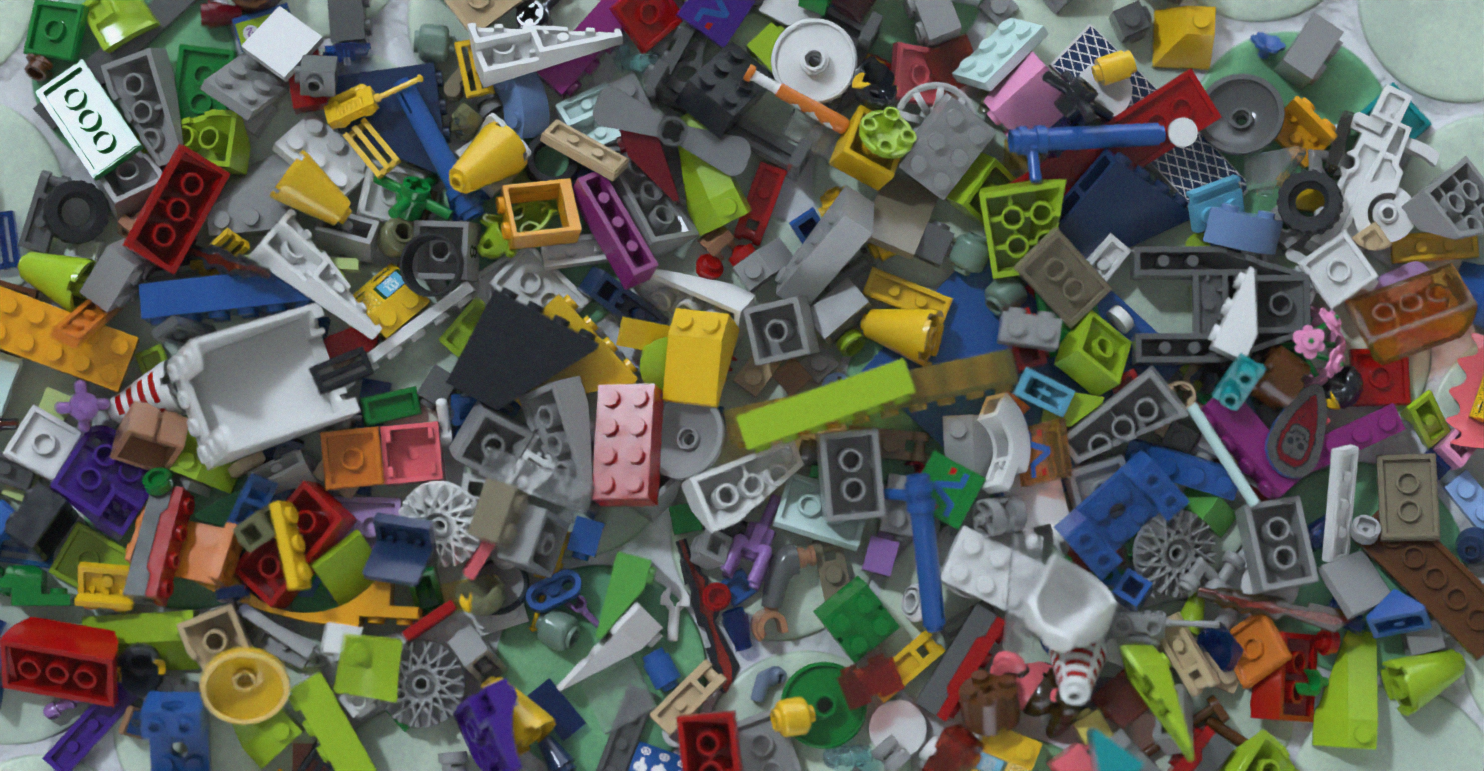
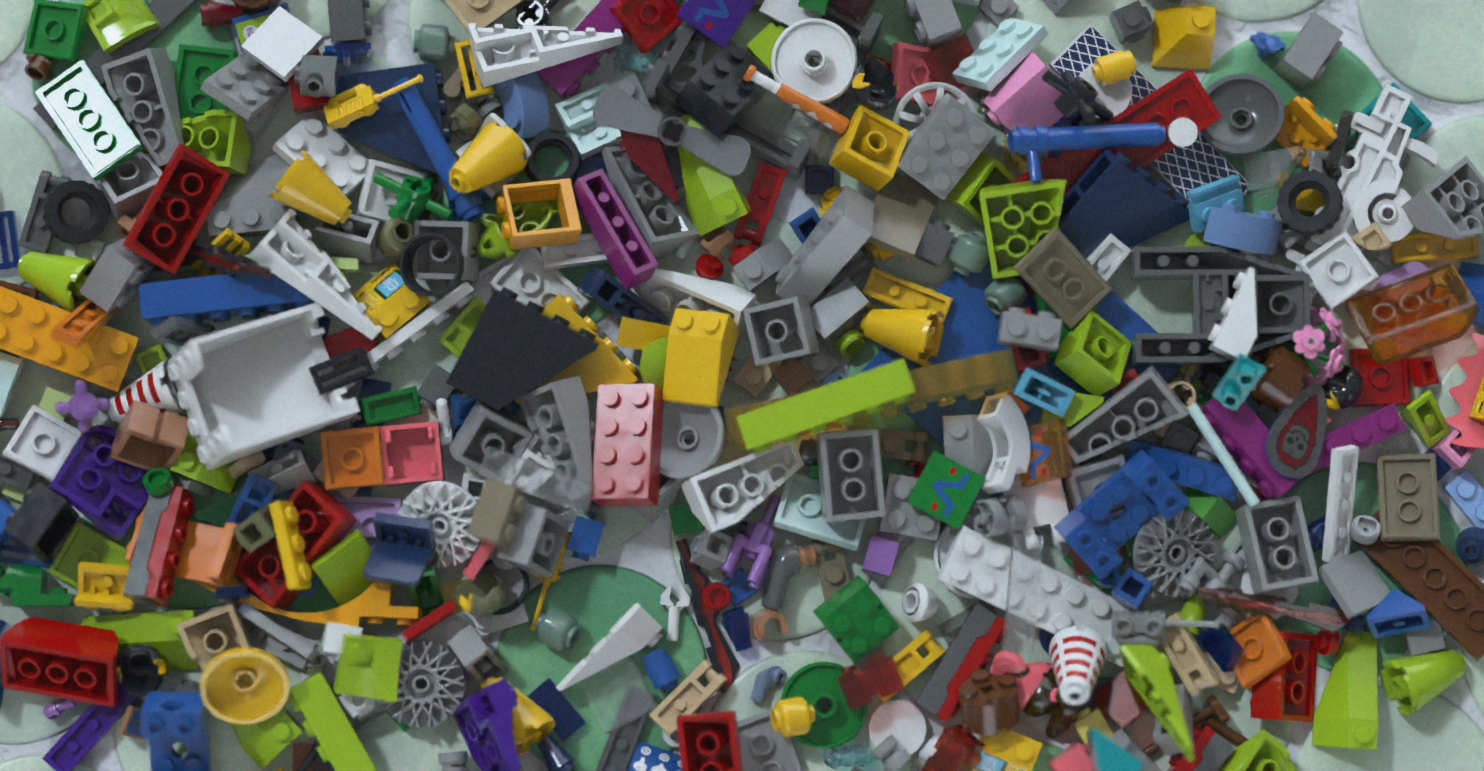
yellow tile [342,117,401,180] -> none
blue plate [526,569,583,613] -> none
tan tile [540,119,629,181] -> none
medium lavender hand [565,595,599,628] -> none
bright green slope [596,551,657,639] -> none
lime dish [859,106,917,159] -> none
blue cylinder [883,473,946,632] -> none
white piece [1022,554,1117,653] -> none
white tile [1106,305,1134,334] -> none
green piece [1295,669,1329,696] -> none
none -> dark blue tile [805,165,834,195]
none -> red plate [1408,355,1439,388]

